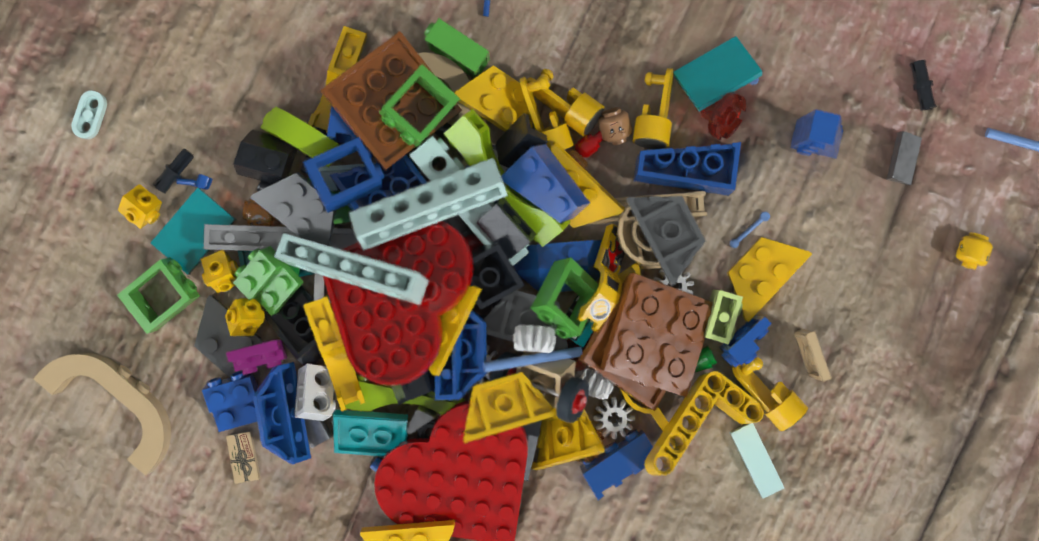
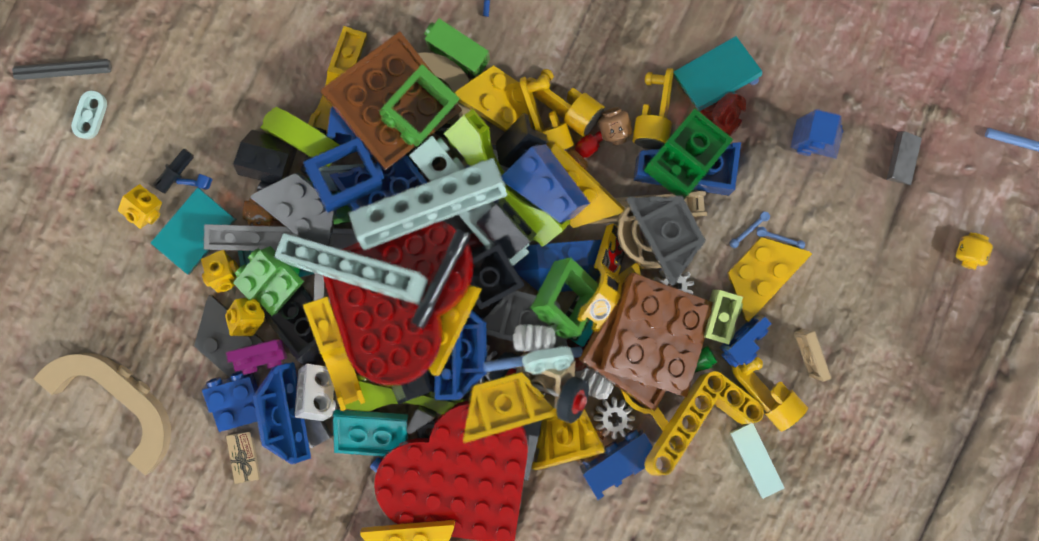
bright green window [117,257,200,334] -> none
black pin [910,60,937,111] -> none
none -> dark grey axle [12,59,112,80]
none -> black piece [410,229,471,329]
none -> light aqua plate [522,347,574,374]
none -> green slope [644,108,734,200]
none -> medium blue hinge [757,227,805,249]

